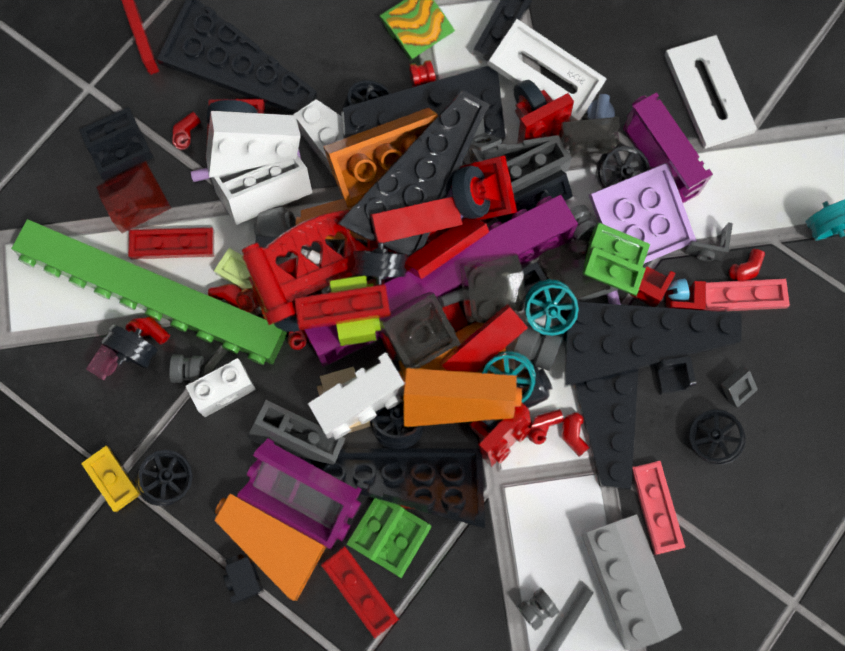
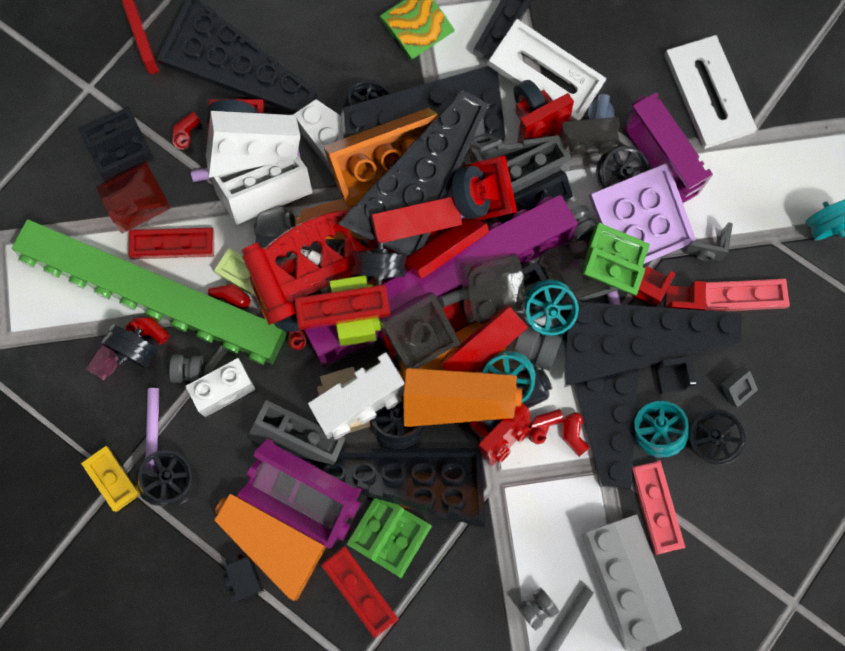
clear red hinge [236,288,259,313] -> none
red wheel [409,60,436,87] -> none
medium azure hinge [667,279,689,302] -> none
red arm [729,249,765,281] -> none
none -> lavender bar [145,388,159,473]
none -> teal wheel [635,401,688,457]

